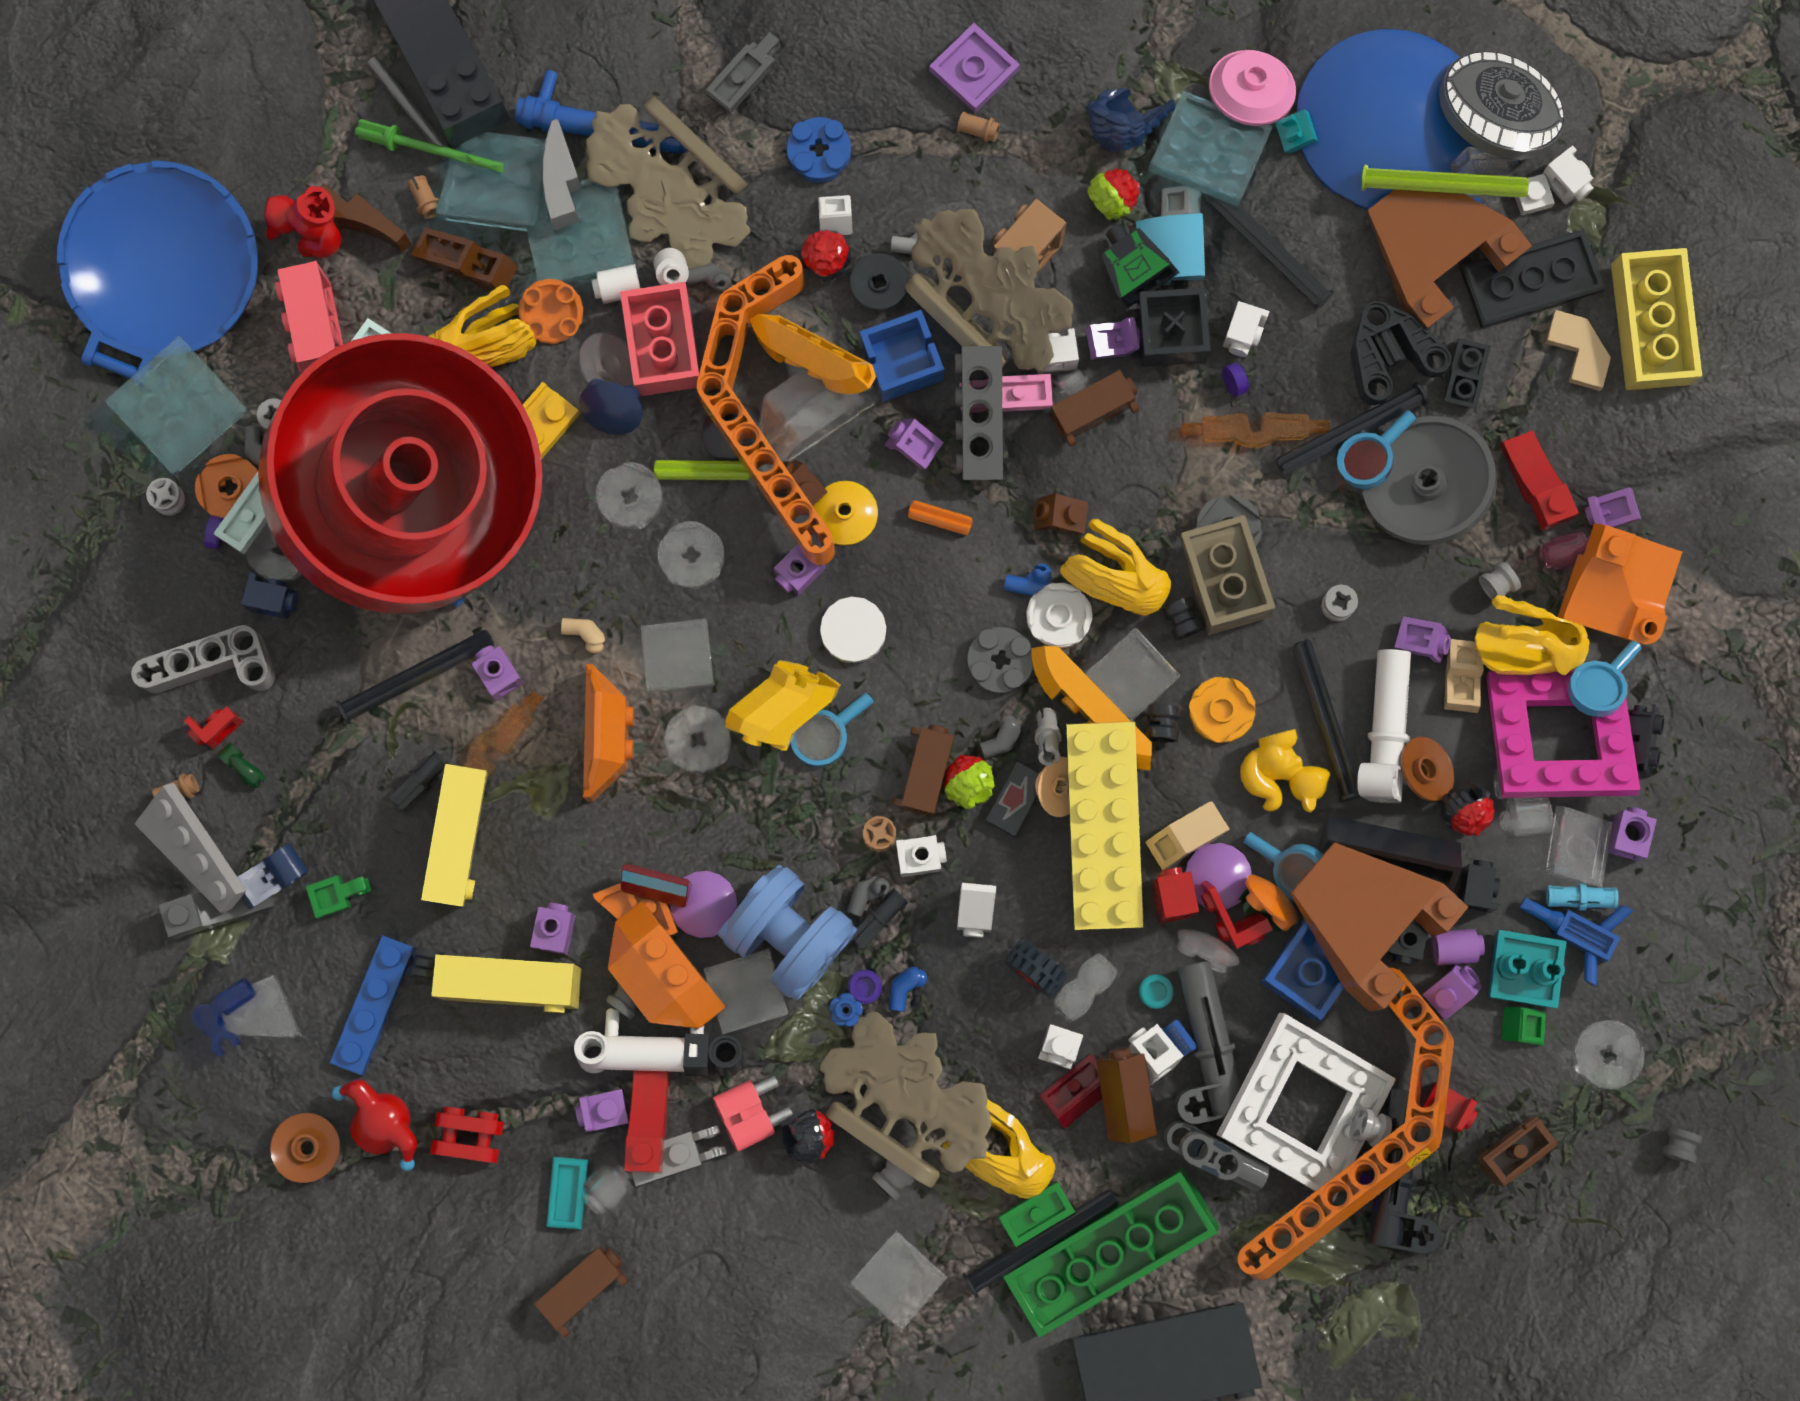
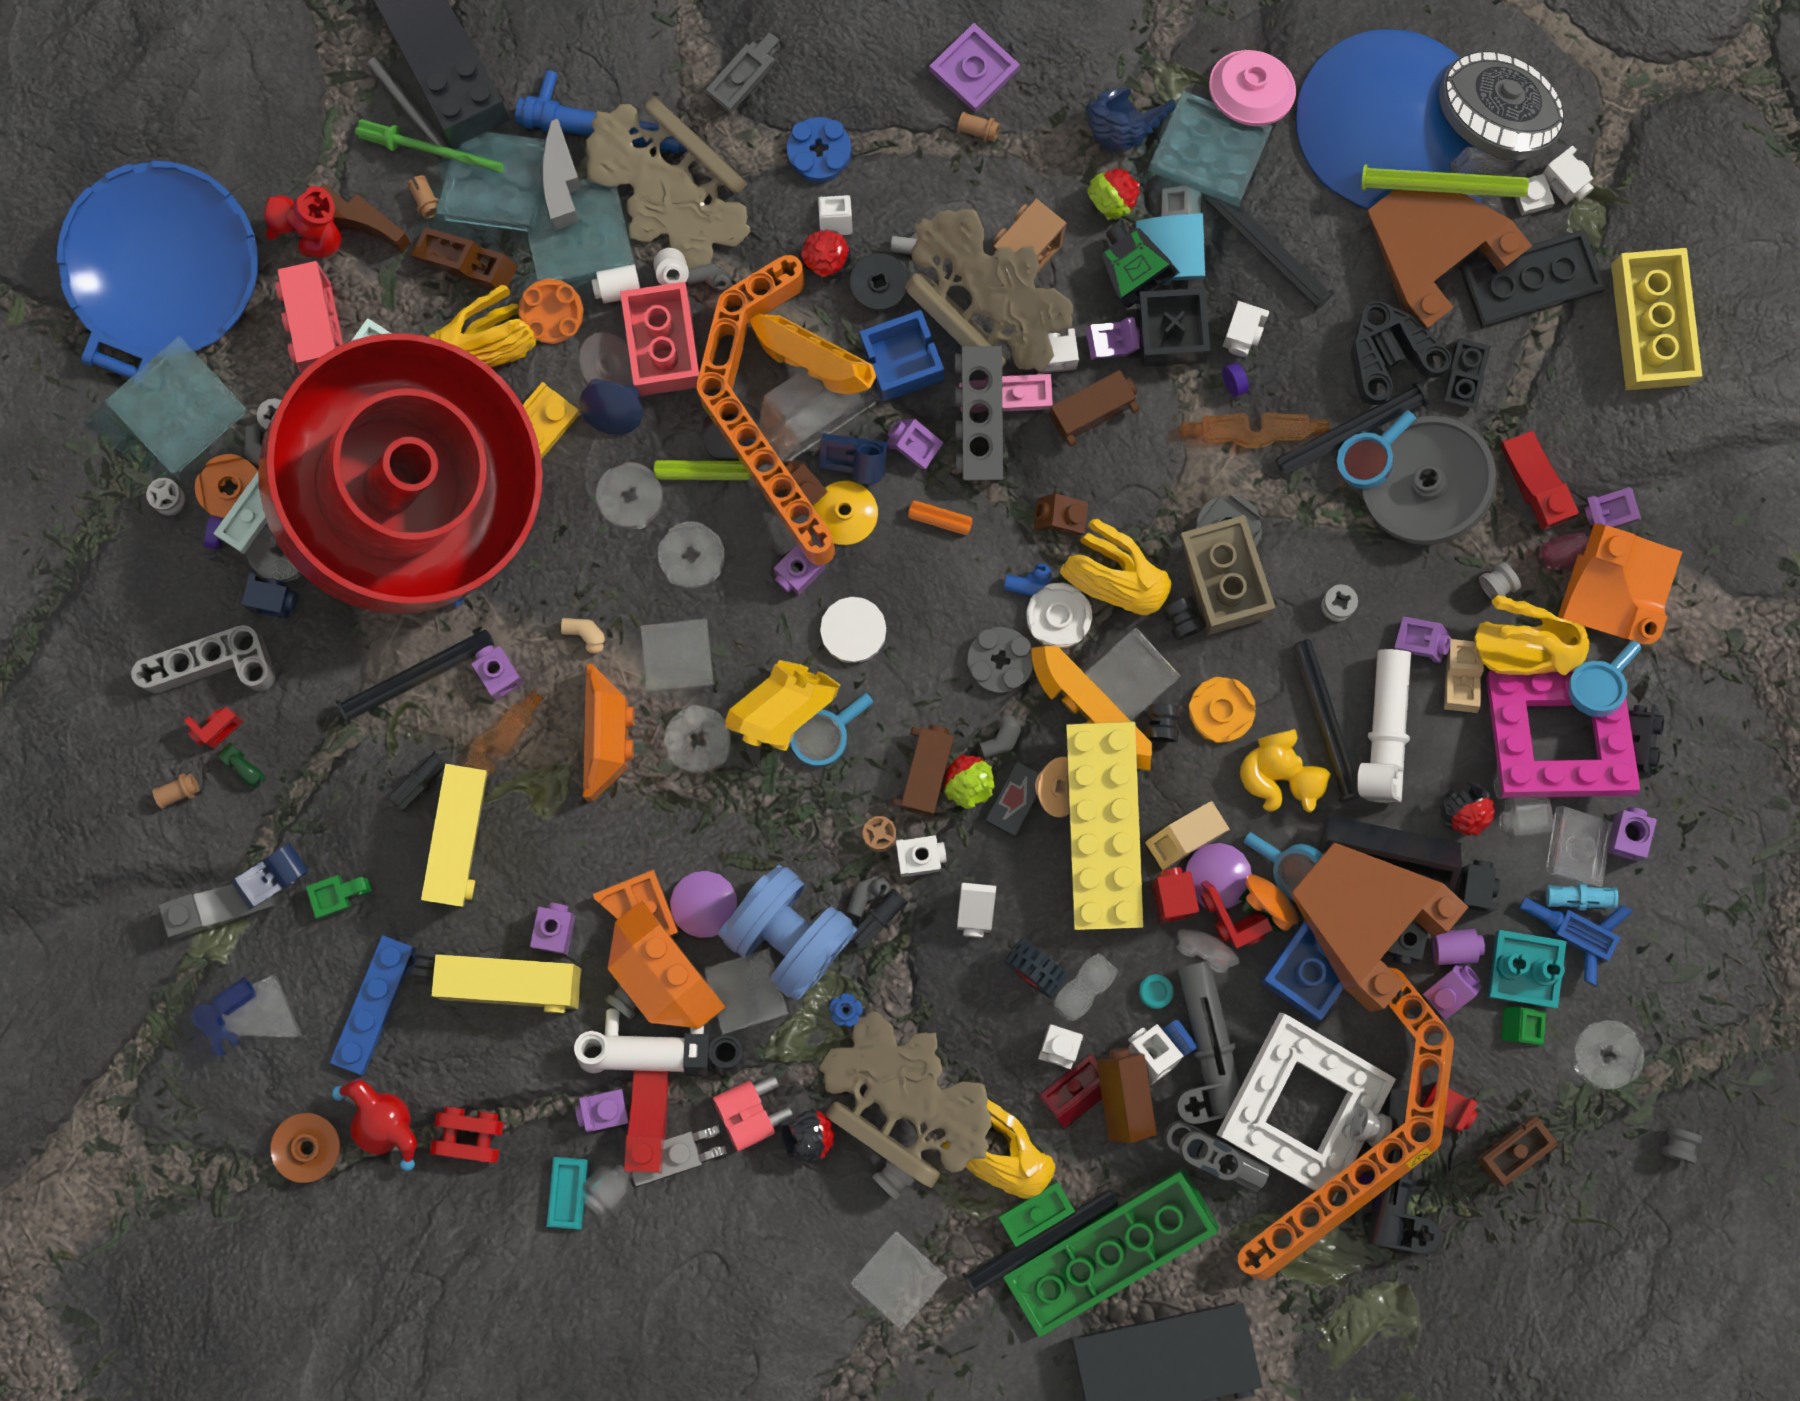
light grey wing [135,783,246,913] -> none
reddish brown brick [534,1246,629,1338] -> none
dark red slope [621,863,692,908] -> none
dark purple tile [848,970,882,1005] -> none
blue arm [888,967,927,1012] -> none
light grey pin [1035,708,1062,766] -> none
clear plate [1057,369,1089,396] -> none
teal tile [1275,109,1318,154] -> none
dark orange dish [1400,737,1454,802] -> none
tan tile [1545,310,1611,391] -> none
none -> dark blue plate [819,433,888,484]

